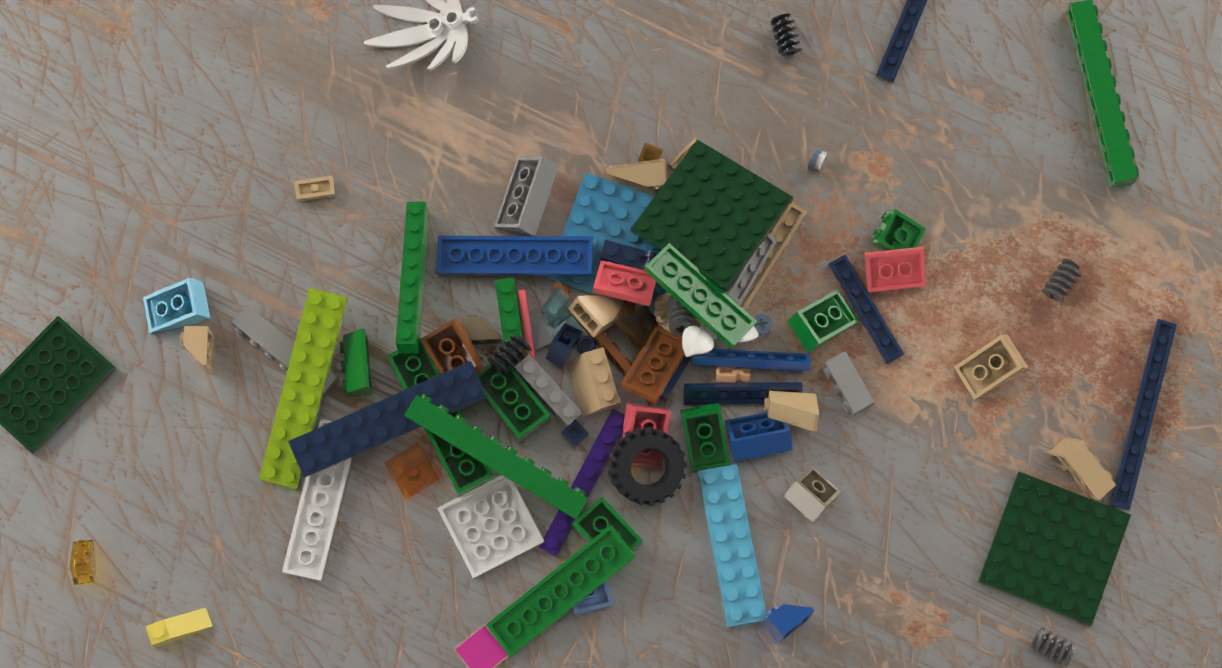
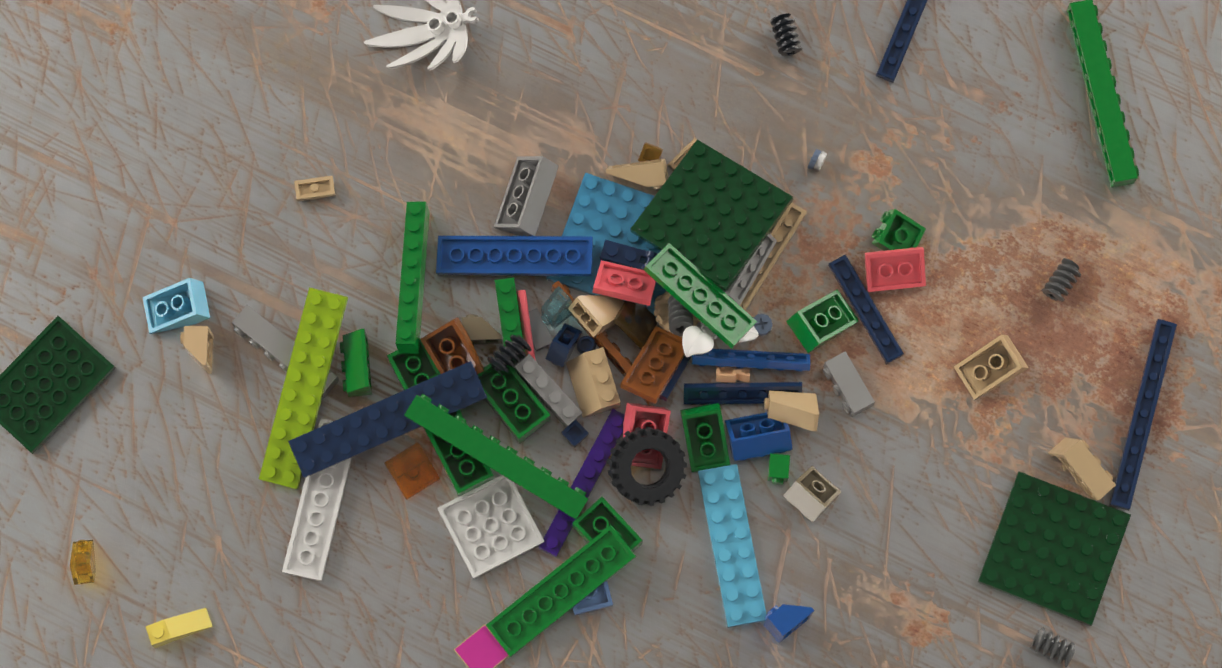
none -> green brick [767,453,790,485]

